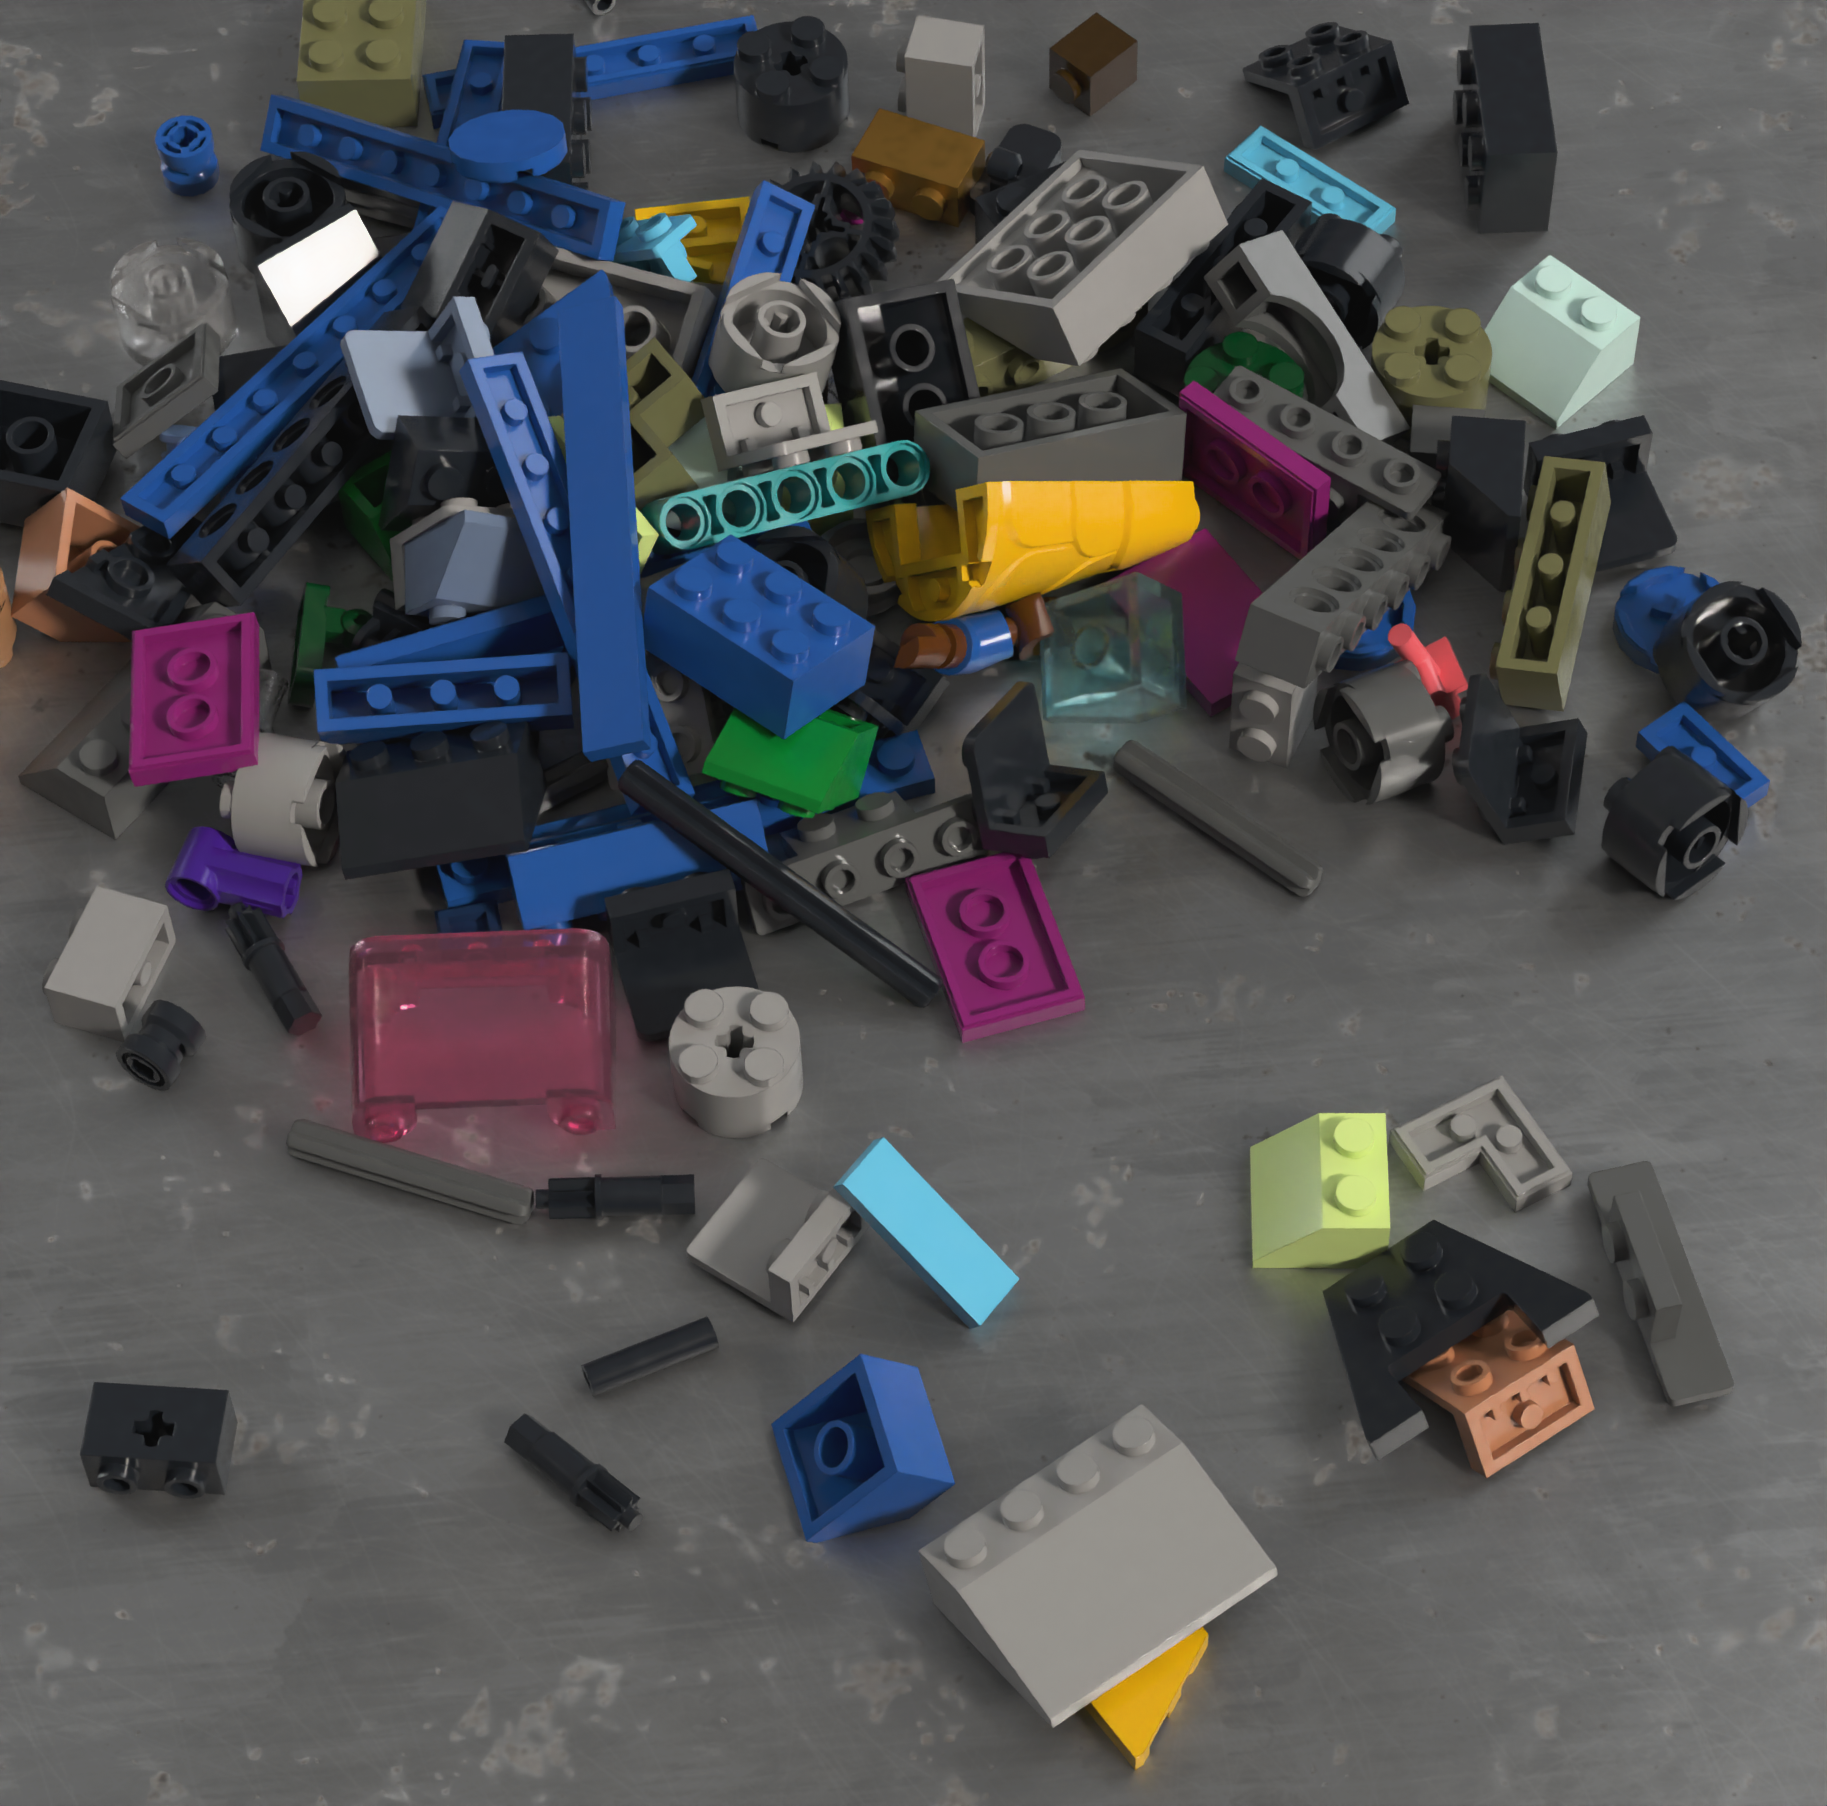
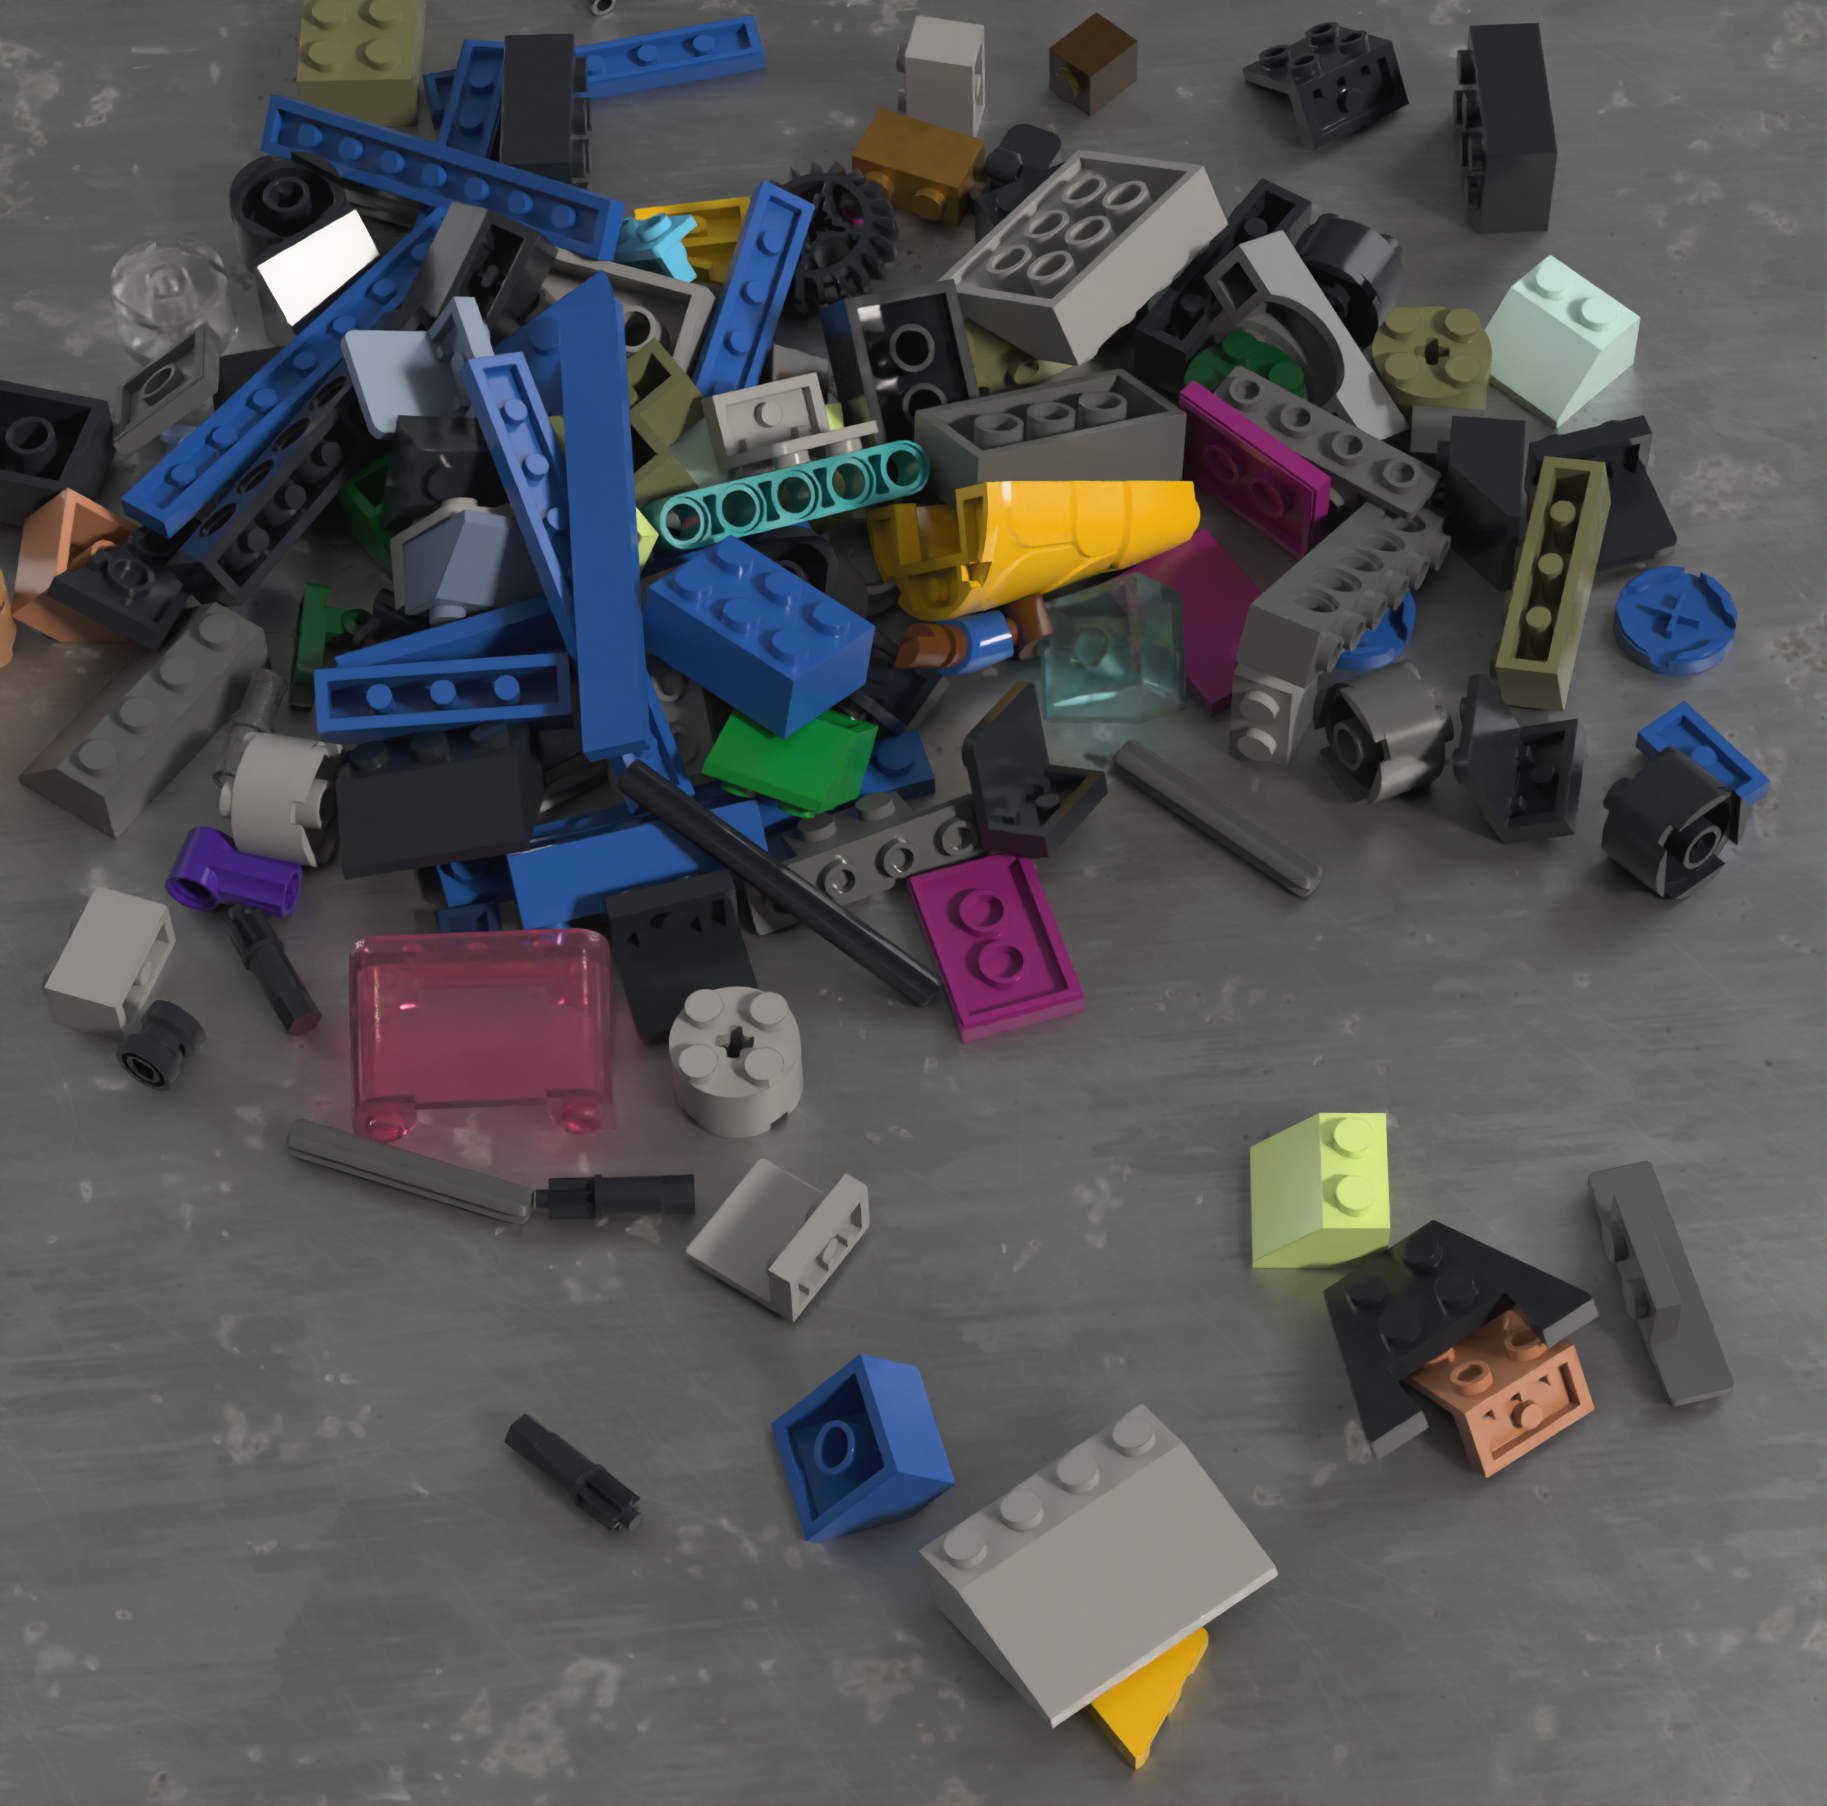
black brick [80,1382,238,1499] -> none
magenta tile [129,612,259,787] -> none
blue wheel [155,116,220,197] -> none
blue tile [448,109,568,183] -> none
black piece [581,1316,719,1397] -> none
light grey brick [708,272,841,393] -> none
black brick [734,16,850,153] -> none
medium azure tile [833,1137,1020,1329] -> none
medium azure tile [1224,125,1396,234] -> none
coral arm [1388,623,1468,720] -> none
light grey tile [1389,1075,1573,1213] -> none
black brick [1653,581,1802,723] -> none

